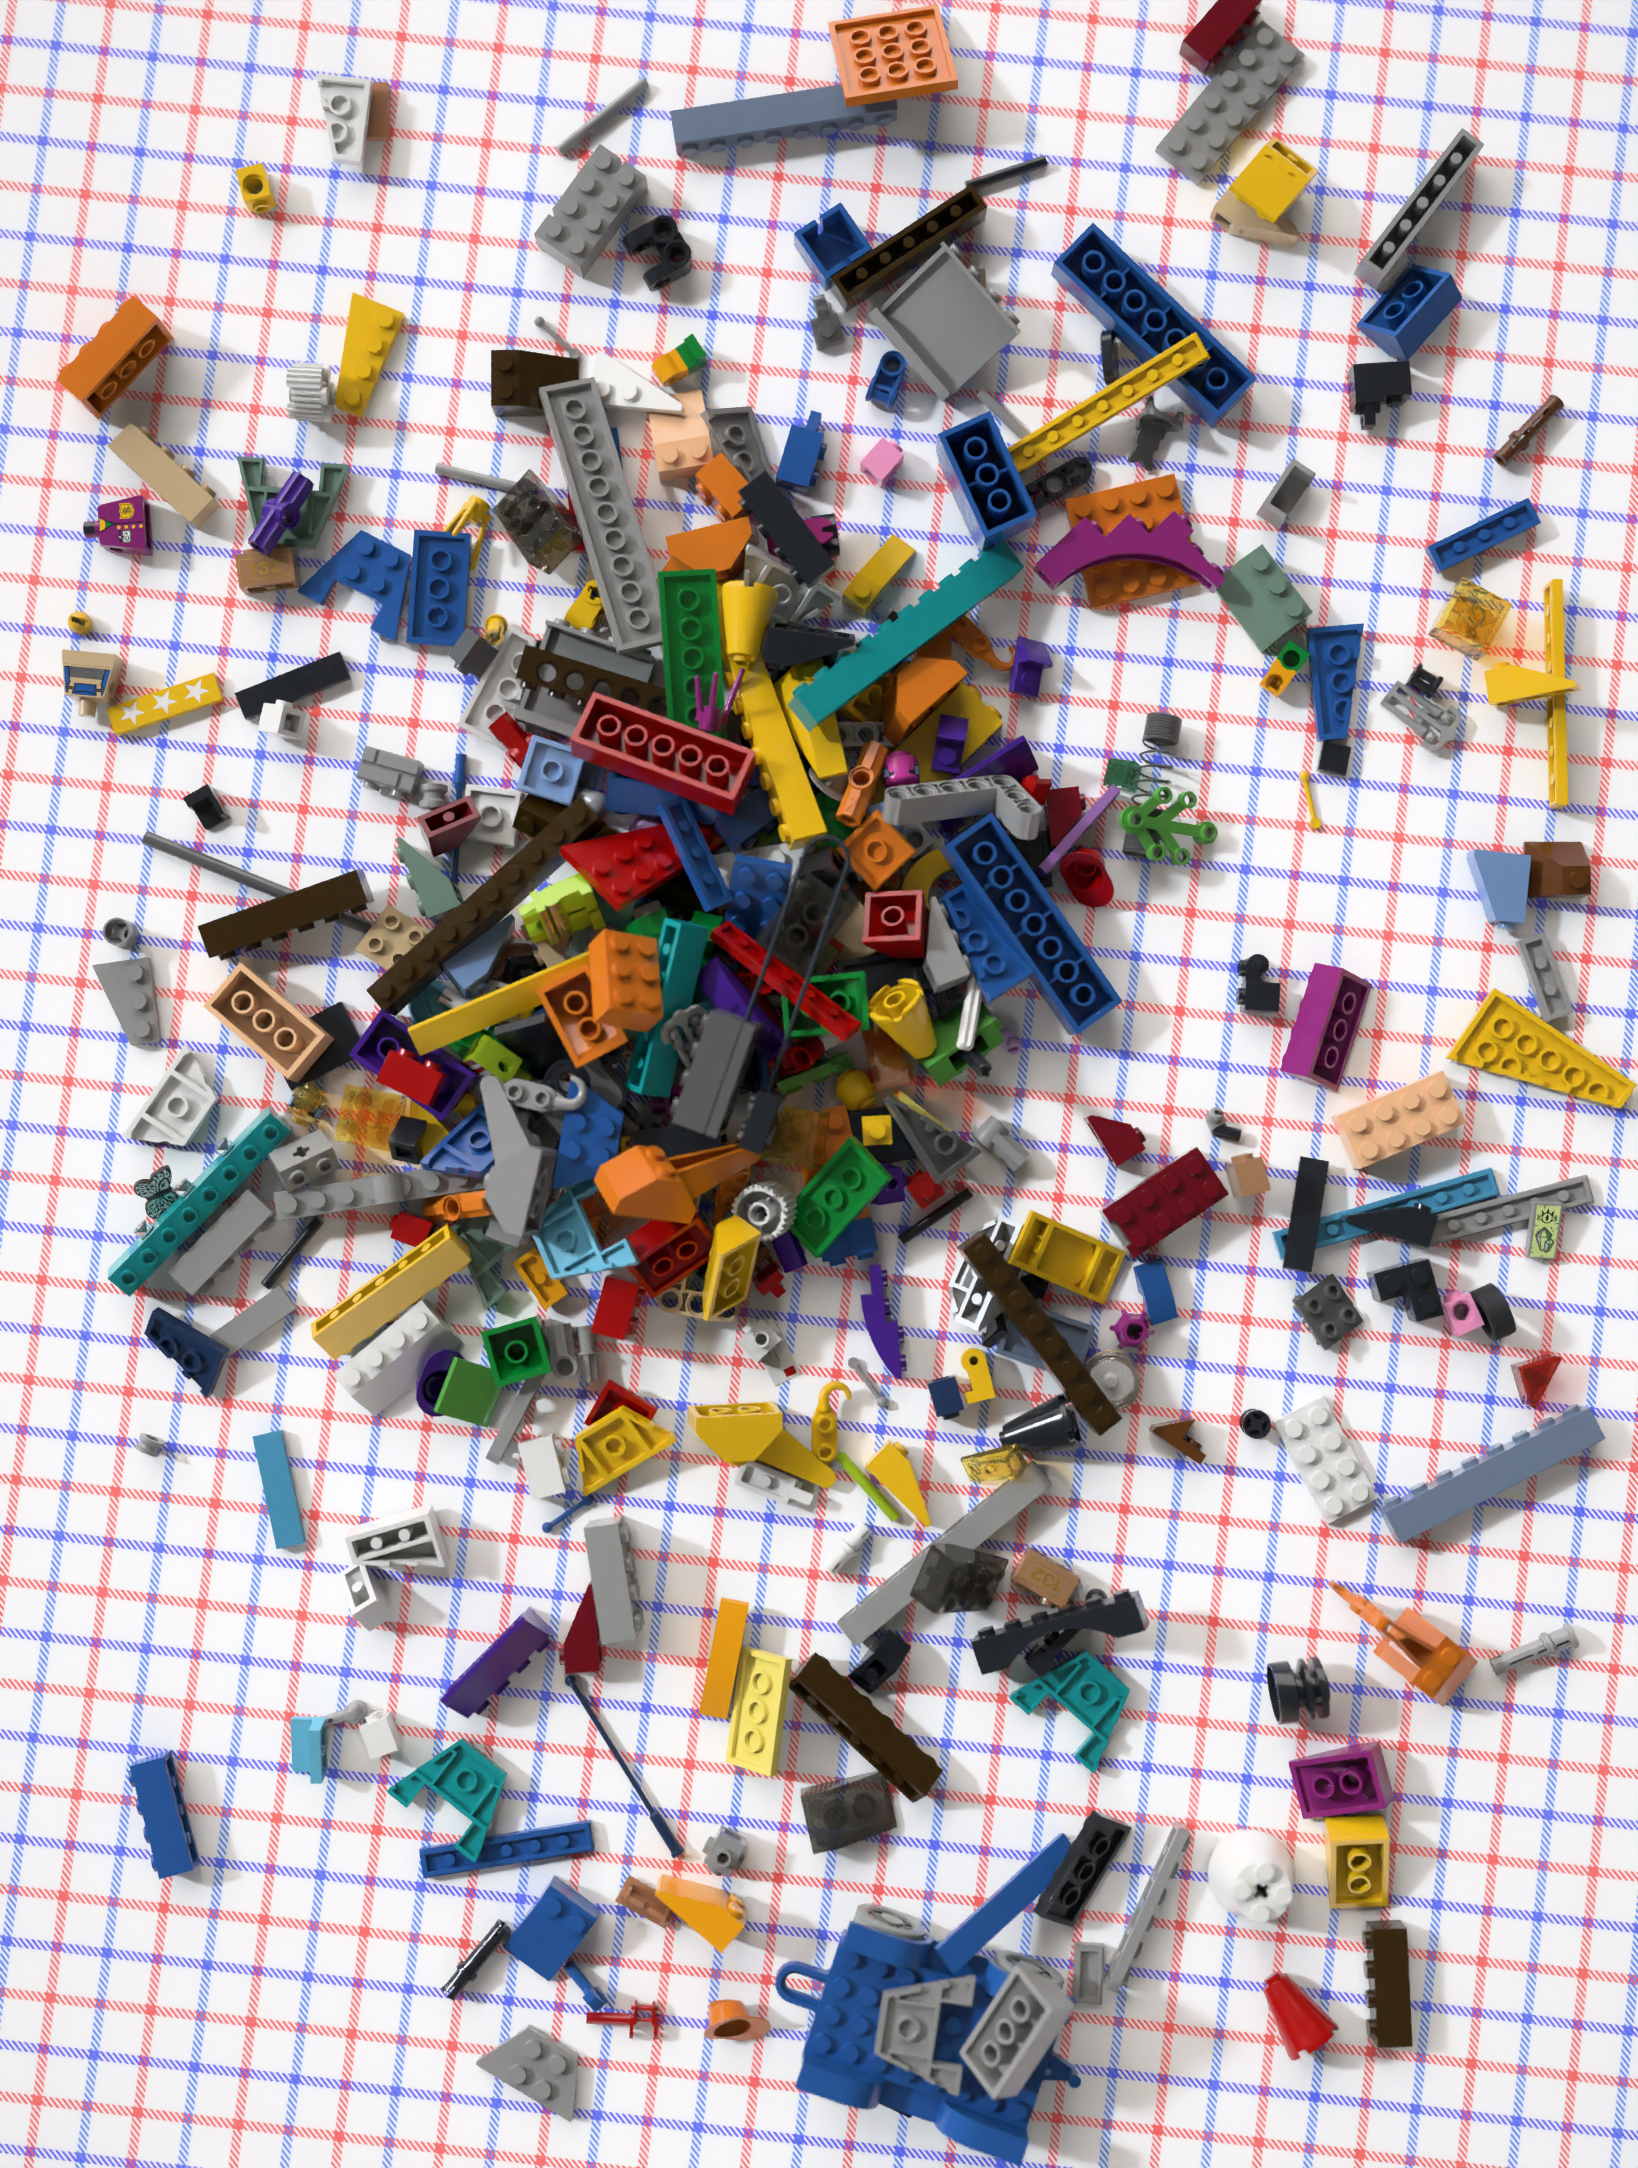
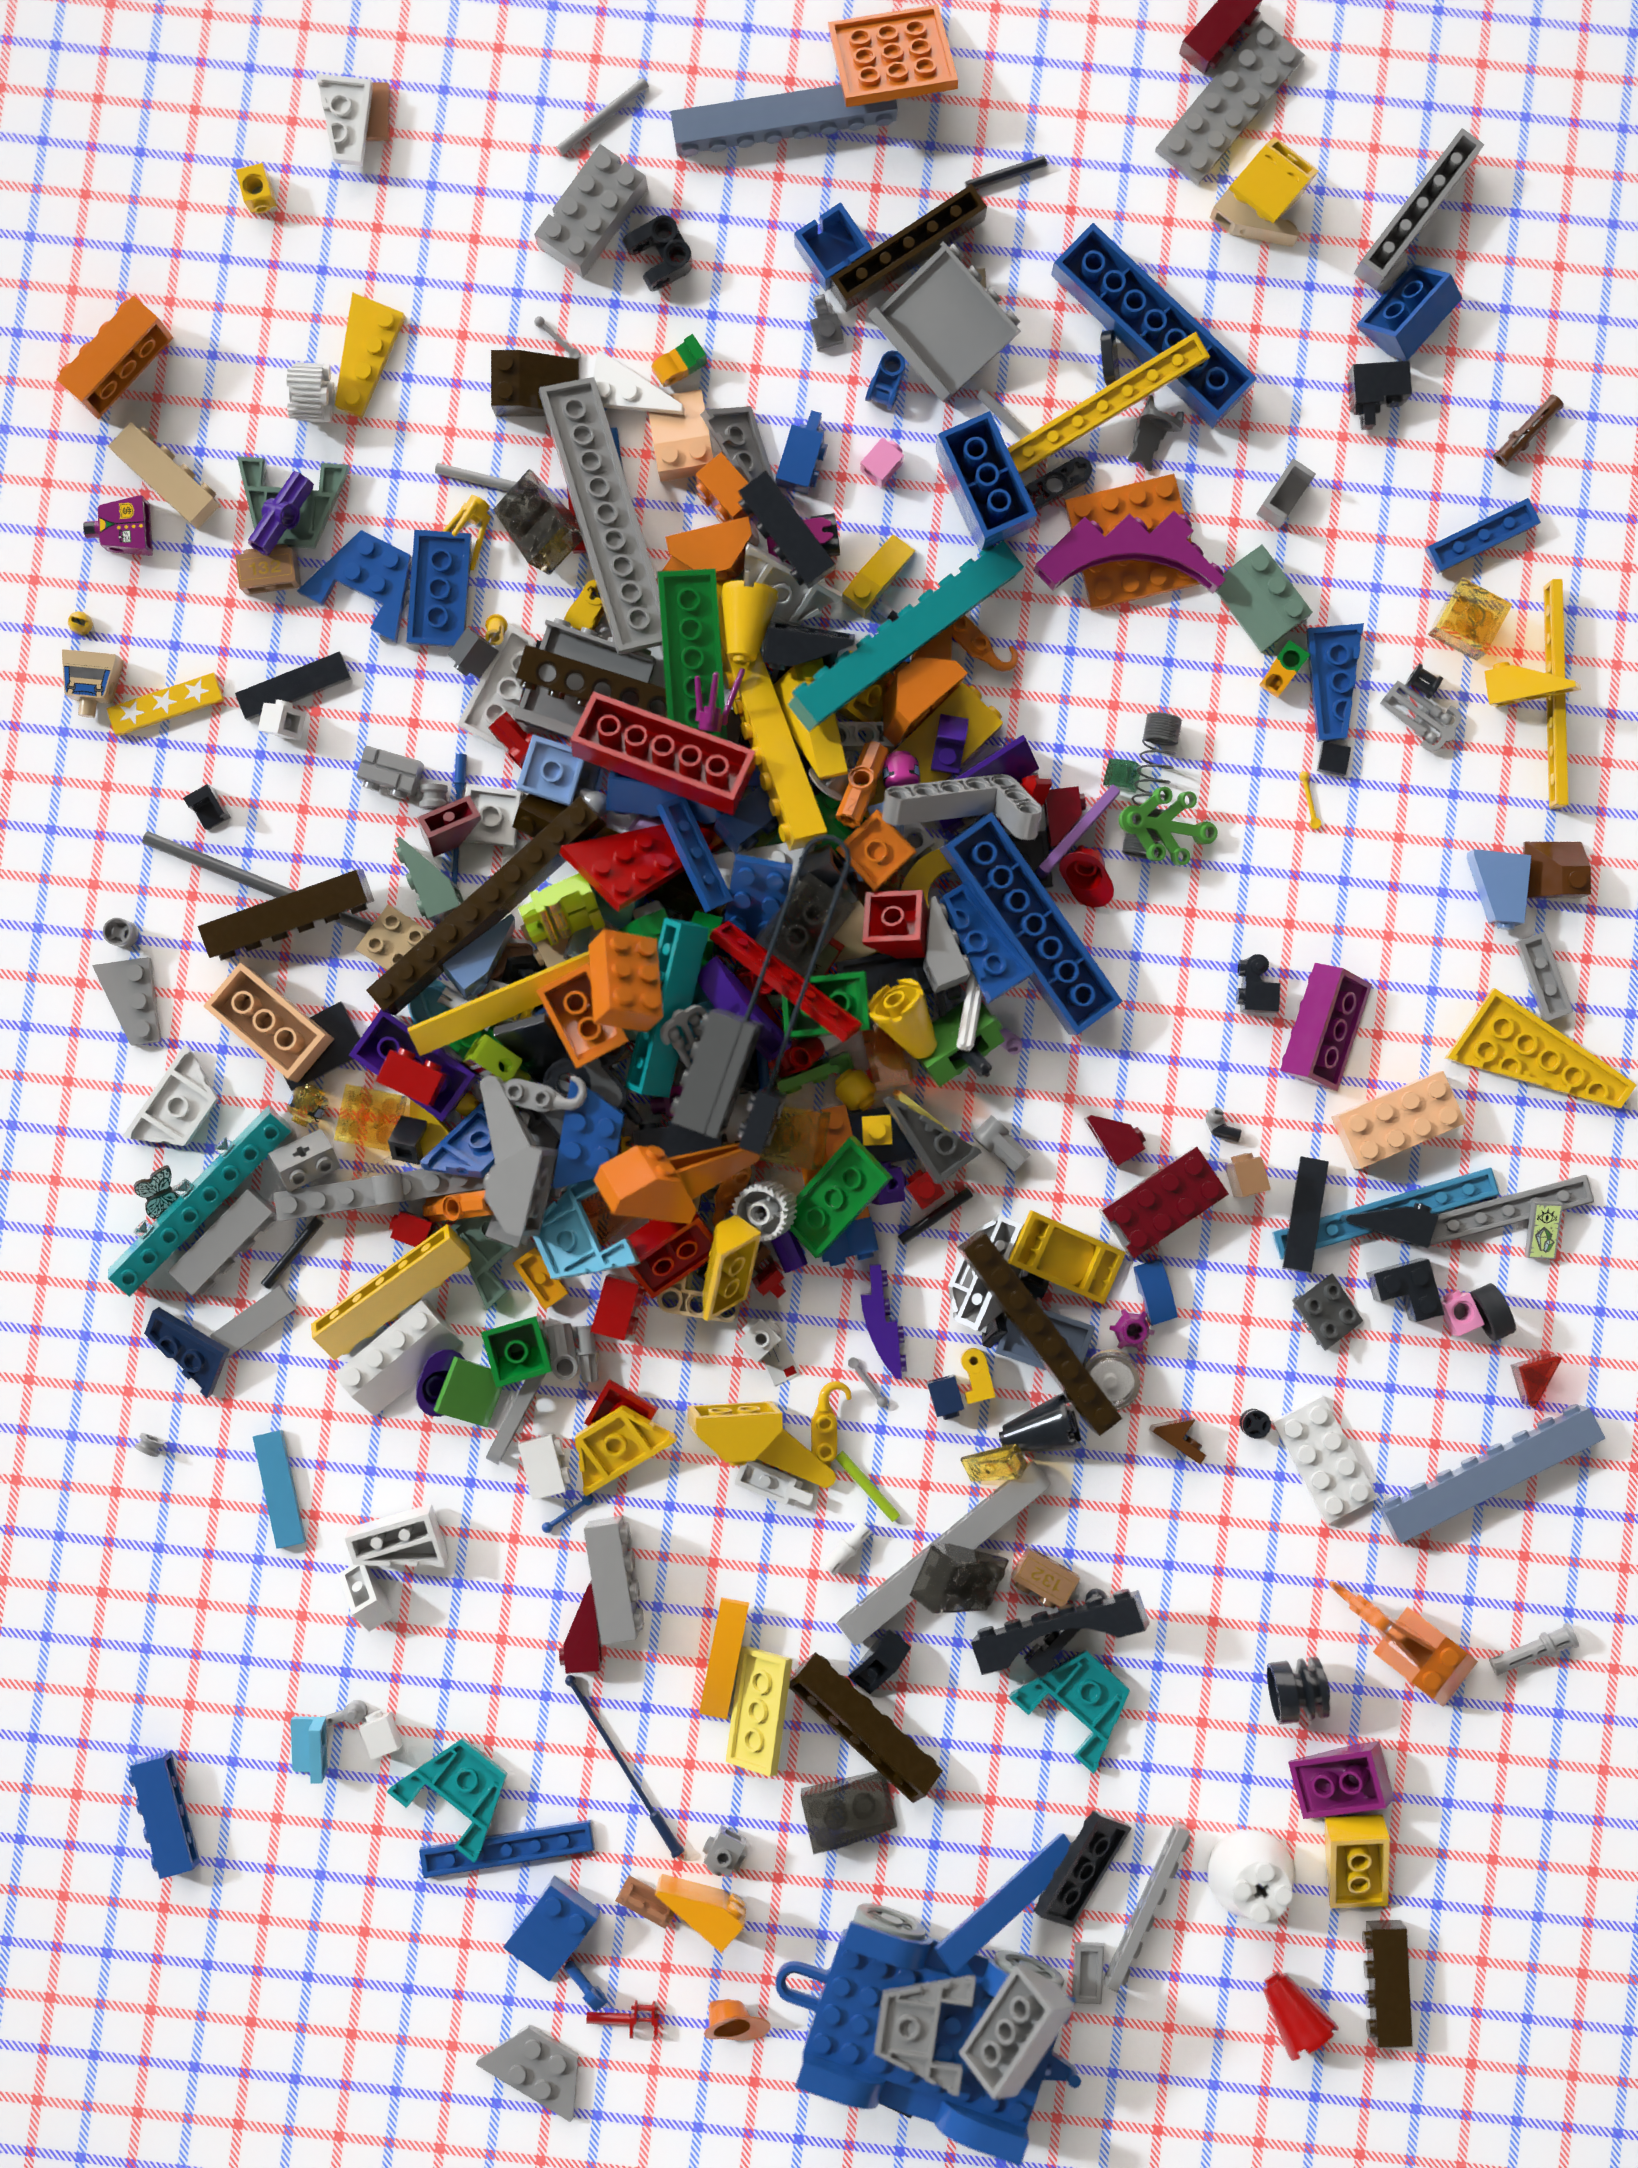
dark purple slope [439,1606,553,1718] -> none
black pin [441,1919,512,2001] -> none
yellow slope [865,1439,931,1528] -> none
dark purple slope [1008,636,1053,699] -> none

